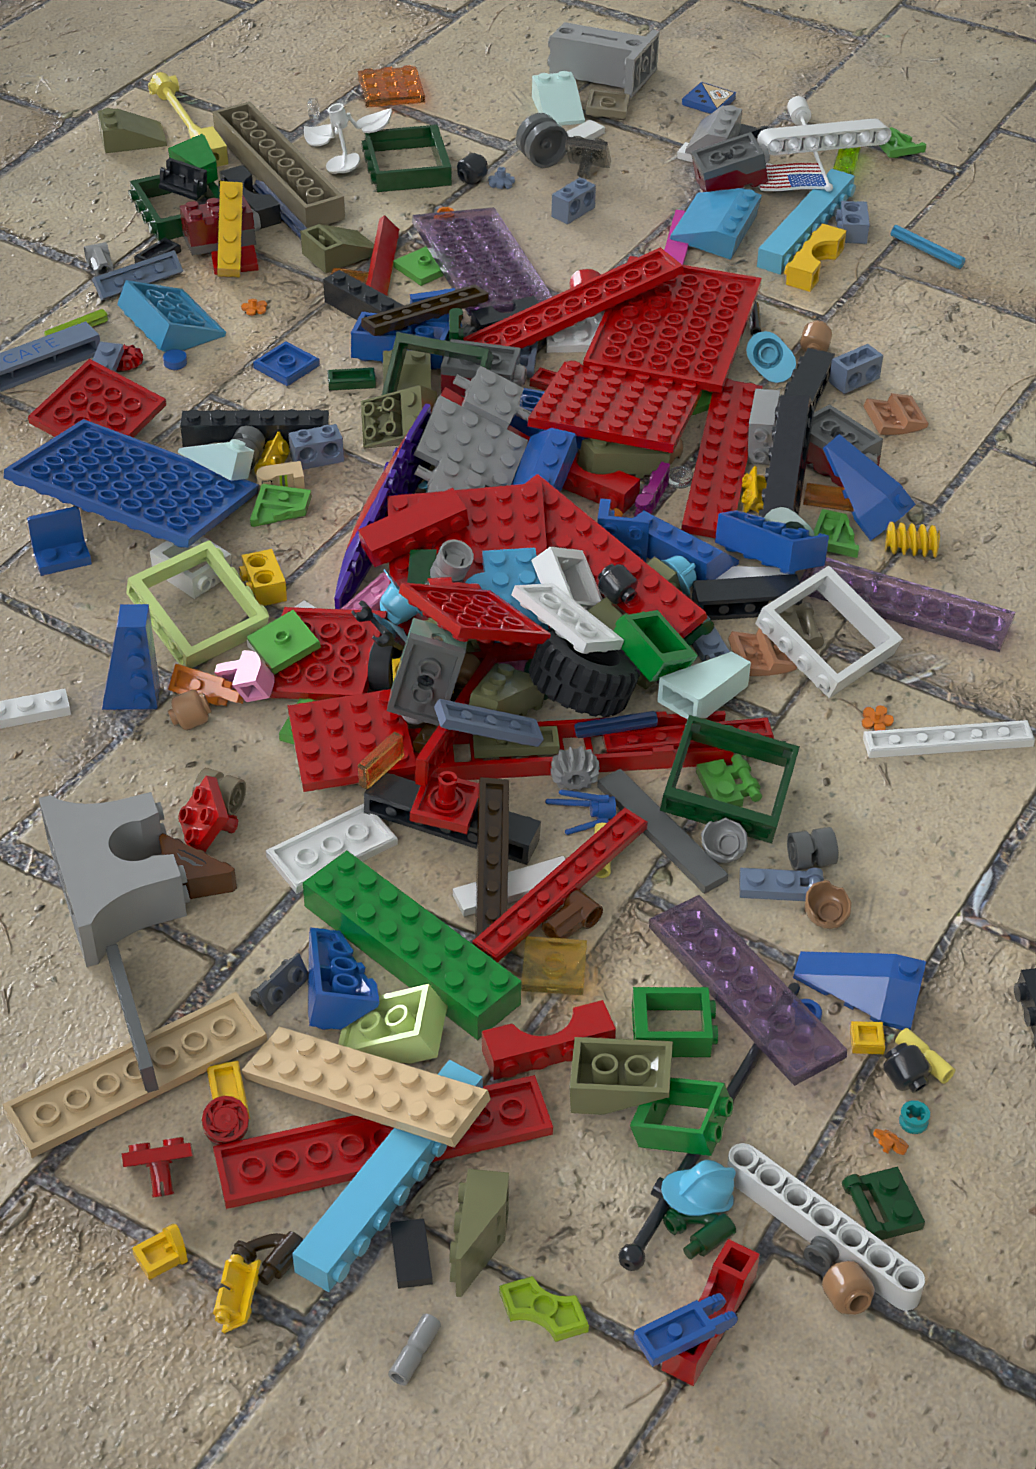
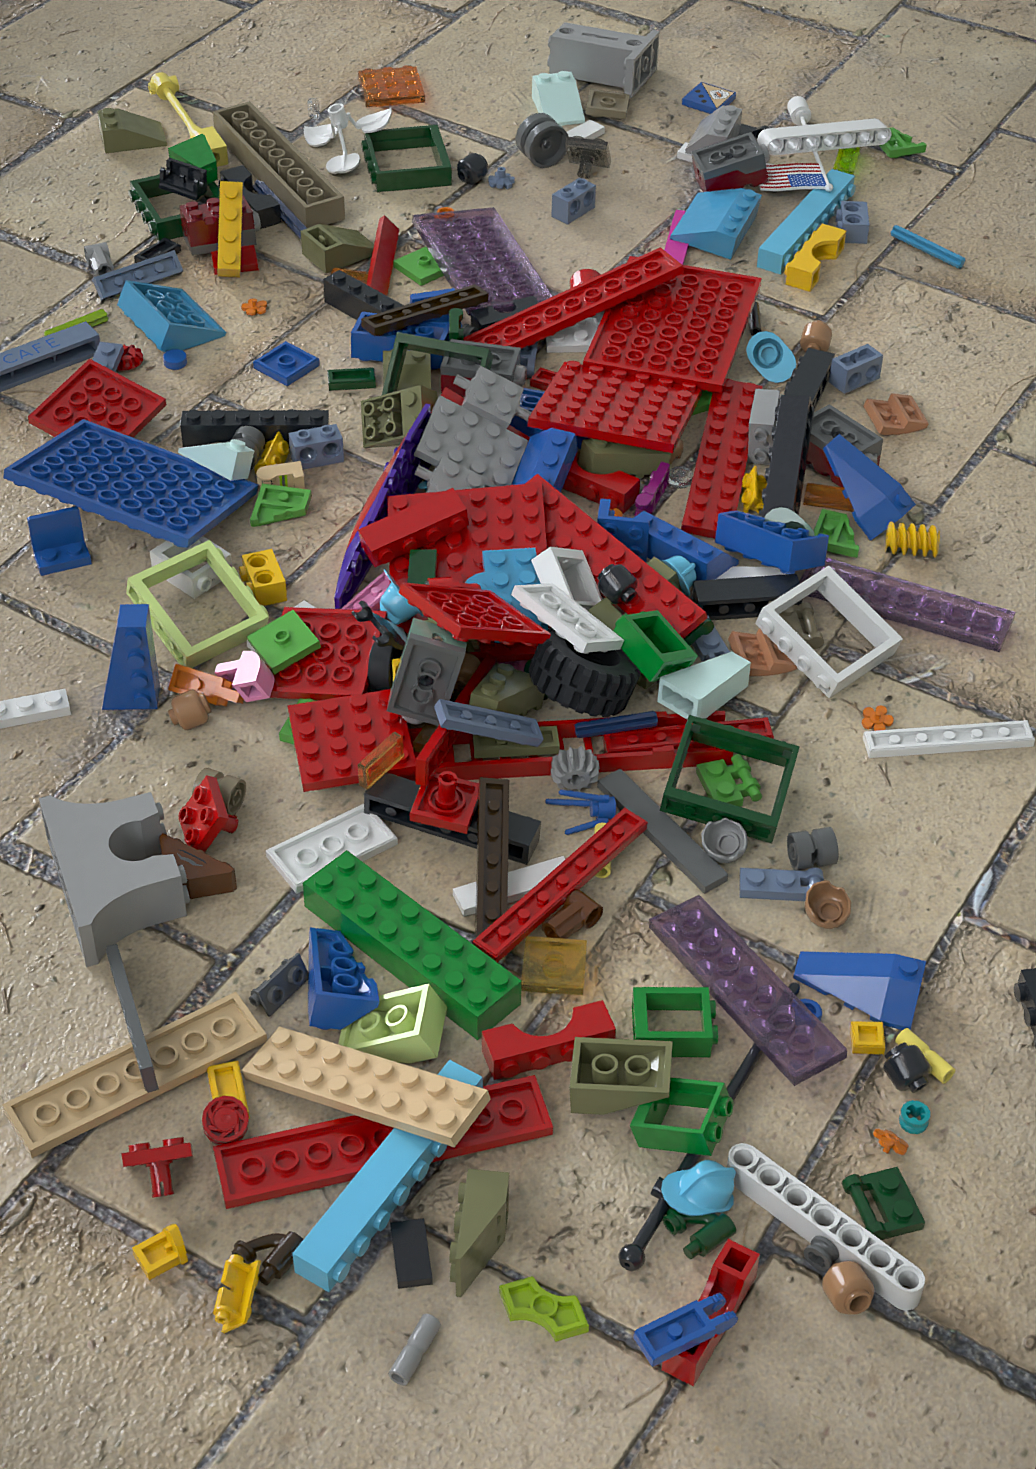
light grey wheel [430,540,473,582] -> none

